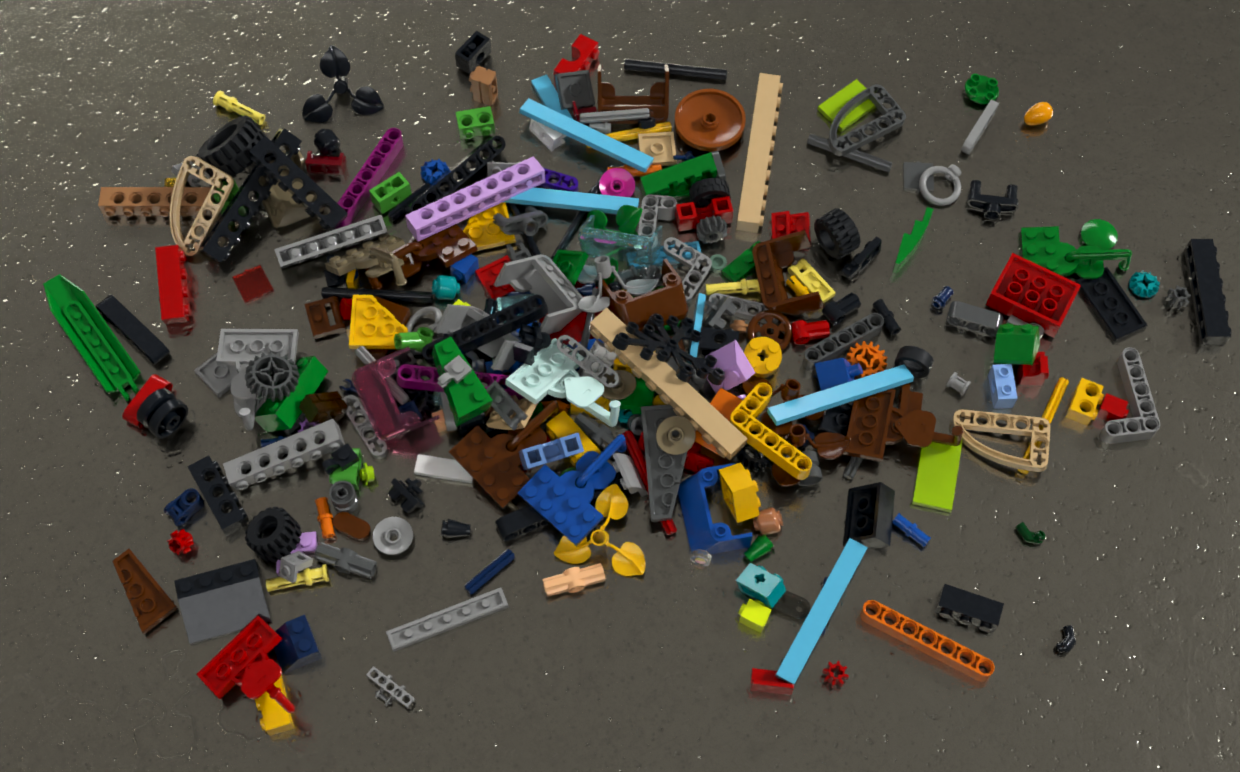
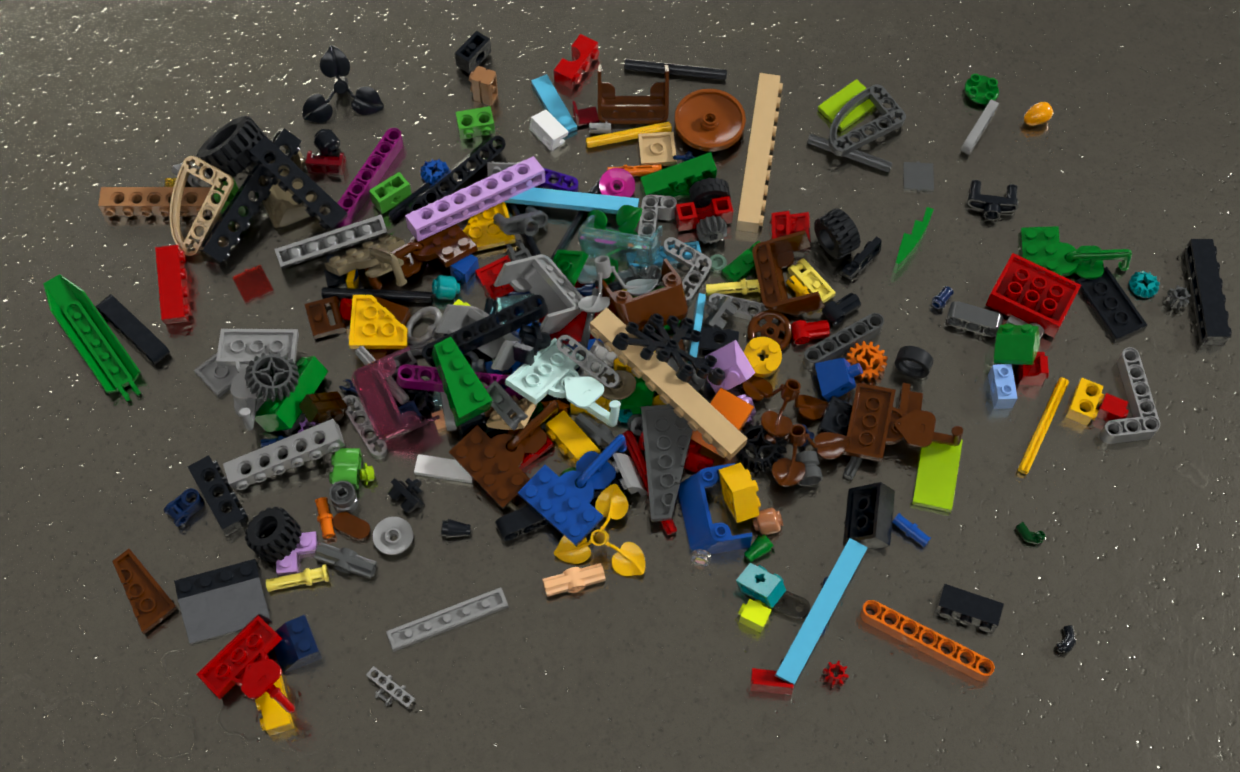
red beam [122,374,173,428] -> none
black wheel [137,388,188,439] -> none
red gear [167,529,194,556] -> none
light yellow pin [213,91,265,125] -> none
light grey bracket [279,551,313,583] -> none
black plate [322,443,359,475] -> none
bright green piece [394,327,434,352] -> none
light grey plate [437,355,472,389] -> none
dark blue axle [464,549,515,594] -> none
medium blue arch [518,433,584,471] -> none
medium azure tile [519,98,654,173] -> none
dark grey tile [554,70,595,110] -> none
light grey axle [579,108,650,124] -> none
black tile [638,117,656,129] -> none
dark tan dish [656,416,696,455] -> none
dark grey plate [711,150,726,181] -> none
medium nougat plate [730,320,748,333] -> none
yellow beam [730,383,812,480] -> none
medium azure tile [767,364,914,426] -> none
black pin [873,299,901,335] -> none
light grey piece [919,164,961,206] -> none
light grey bush [946,372,971,396] -> none
tan beam [953,409,1050,472] -> none
green dish [1080,219,1118,250] -> none

